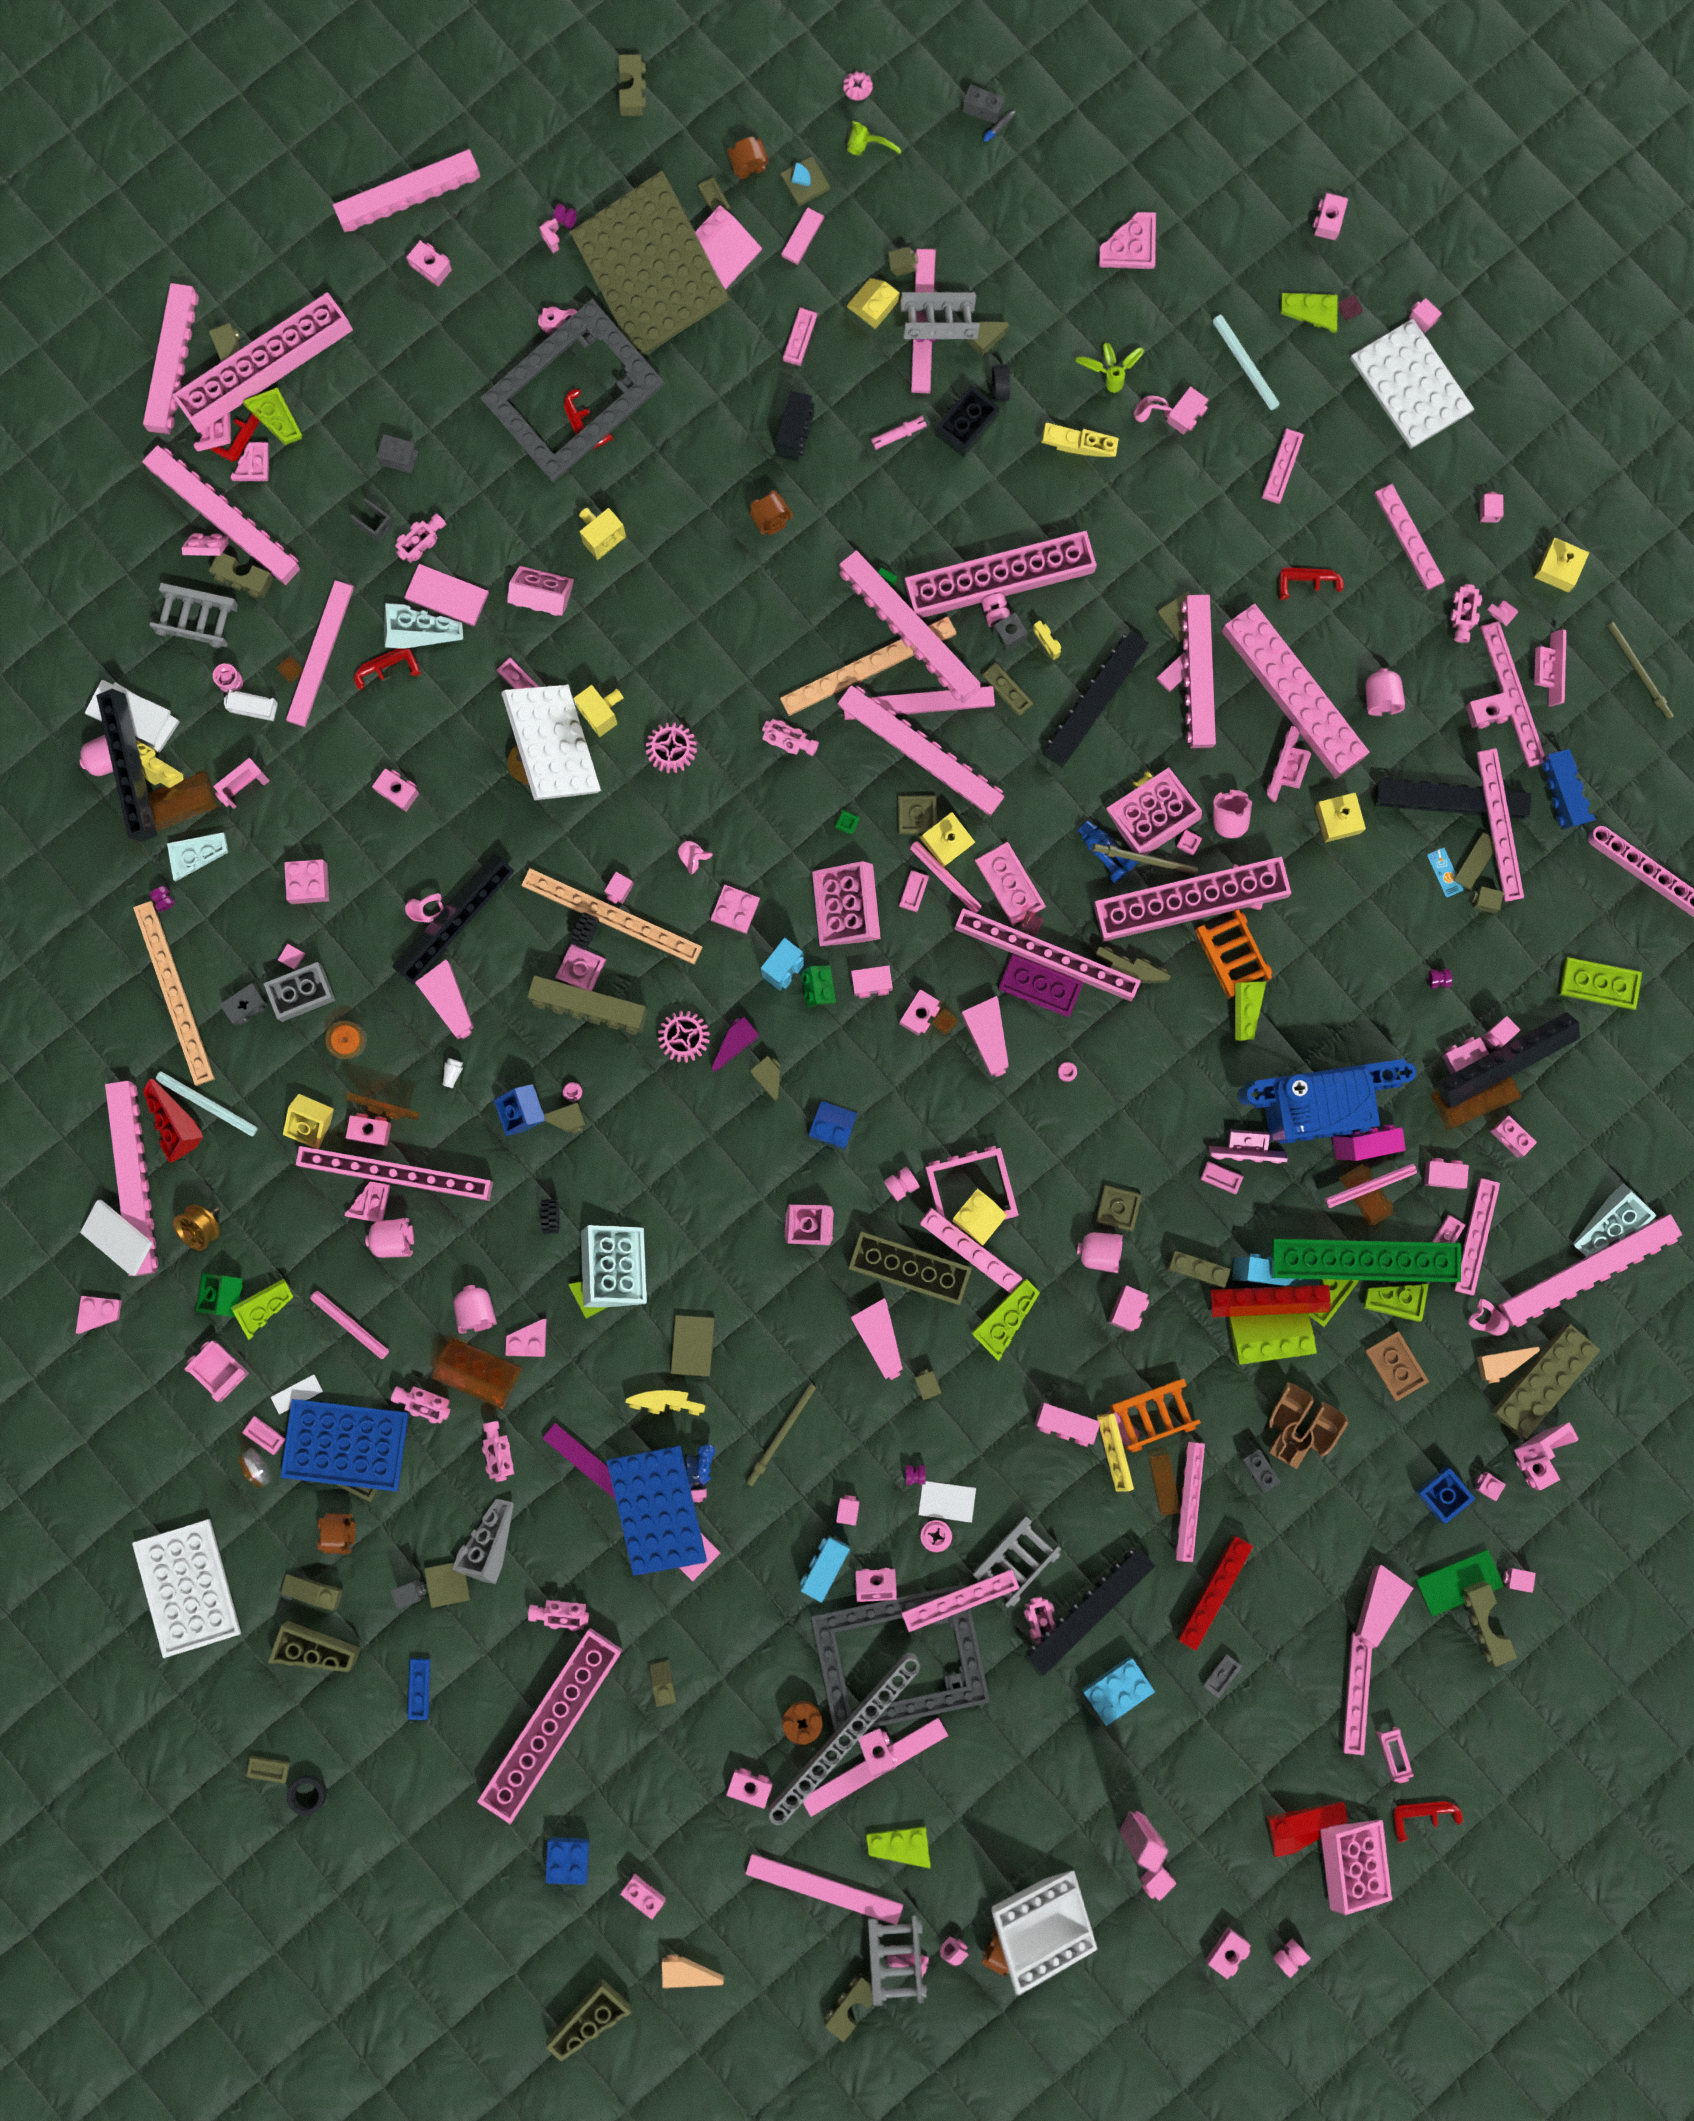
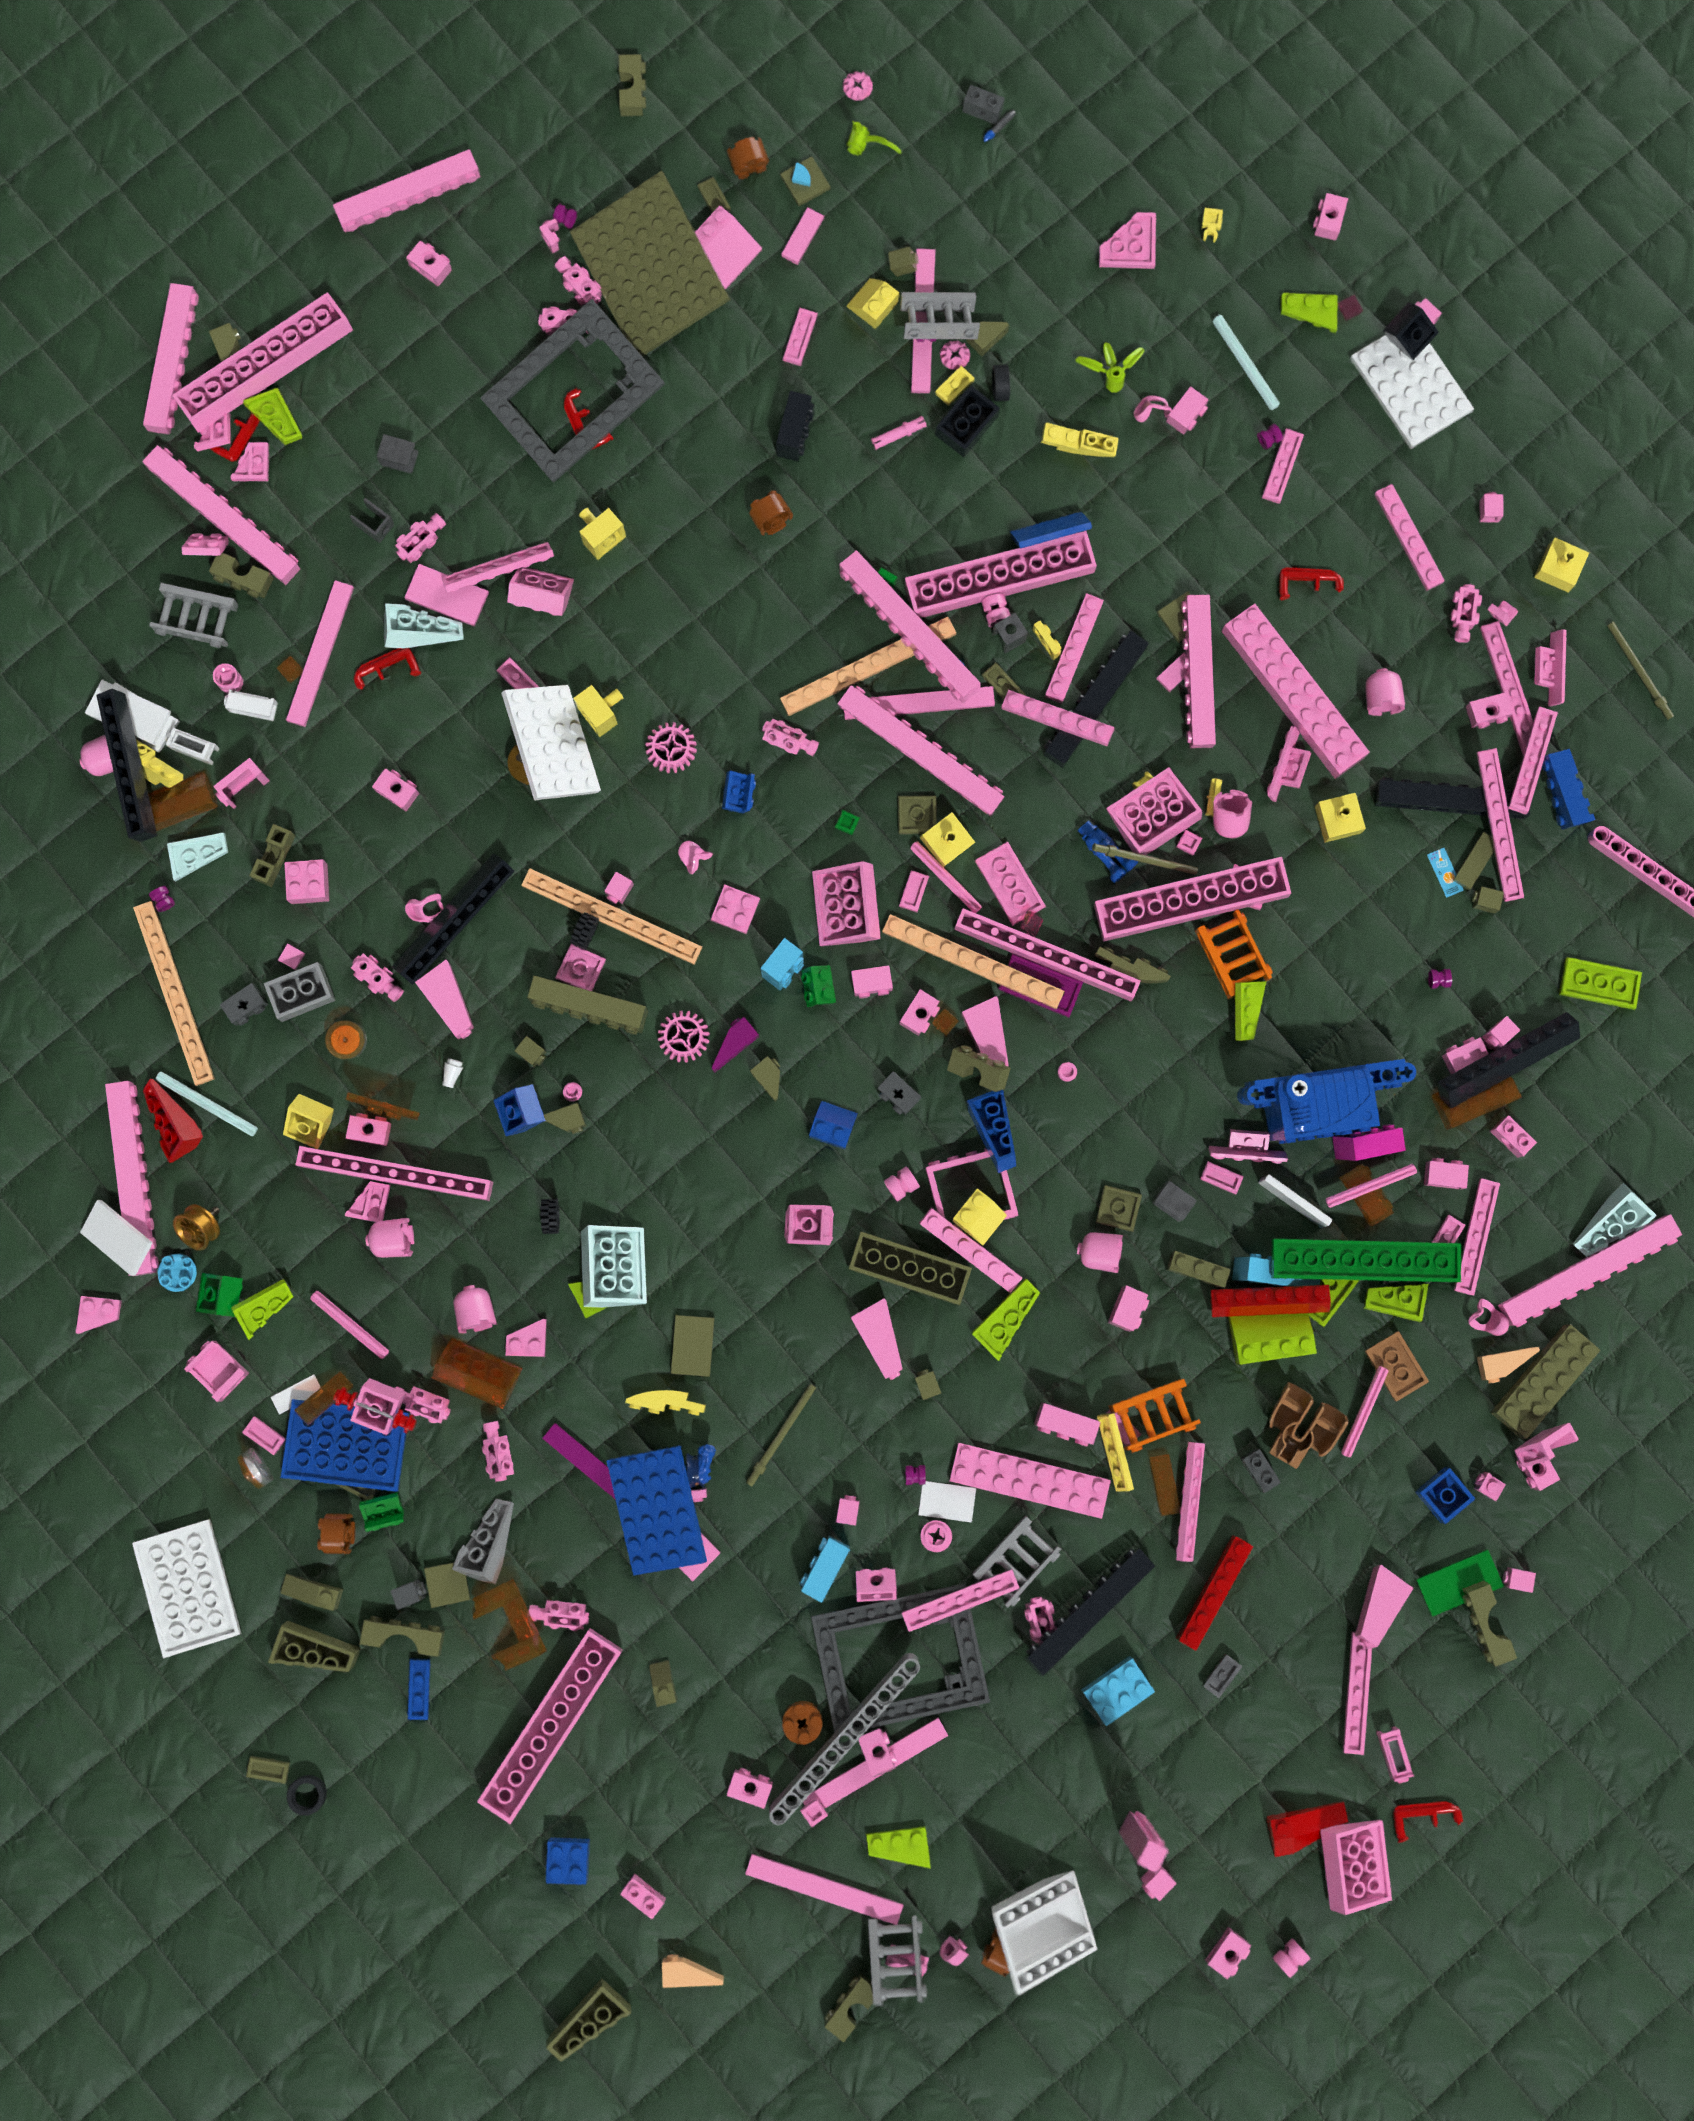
none -> medium azure dish [158,1253,197,1292]
none -> white window [166,727,220,765]
none -> olive arch [249,824,295,887]
none -> clear orange tile [295,1372,353,1425]
none -> bright pink brick [333,1378,417,1435]
none -> bright pink brick [351,954,404,1002]
none -> green bracket [359,1492,404,1532]
none -> olive arch [360,1616,445,1657]
none -> bright pink plate [441,542,554,592]
none -> clear orange wedge [472,1579,547,1670]
none -> olive brick [515,1036,546,1067]
none -> bright pink brick [555,256,601,306]
none -> blue bracket [722,771,756,813]
none -> bright pink tile [800,1798,828,1827]
none -> dark grey brick [877,1071,922,1116]
none -> light nougat plate [882,914,1064,1010]
none -> light yellow plate [935,366,975,406]
none -> bright pink gear [940,340,970,370]
none -> olive arch [947,1045,1011,1092]
none -> bright pink plate [949,1443,1111,1519]
none -> blue wedge [967,1090,1016,1173]
none -> bright pink plate [1001,690,1114,746]
none -> blue tile [1010,512,1092,549]
none -> bright pink plate [1045,593,1104,703]
none -> flat silver piece [1152,1181,1196,1222]
none -> light yellow plate [1202,208,1223,242]
none -> light yellow axle [1205,778,1222,817]
none -> magenta wheel [1257,424,1283,450]
none -> white tile [1258,1175,1332,1228]
none -> bright pink axle [1341,1366,1388,1457]
none -> black slope [1383,302,1439,361]
none -> bright pink plate [1508,707,1558,814]

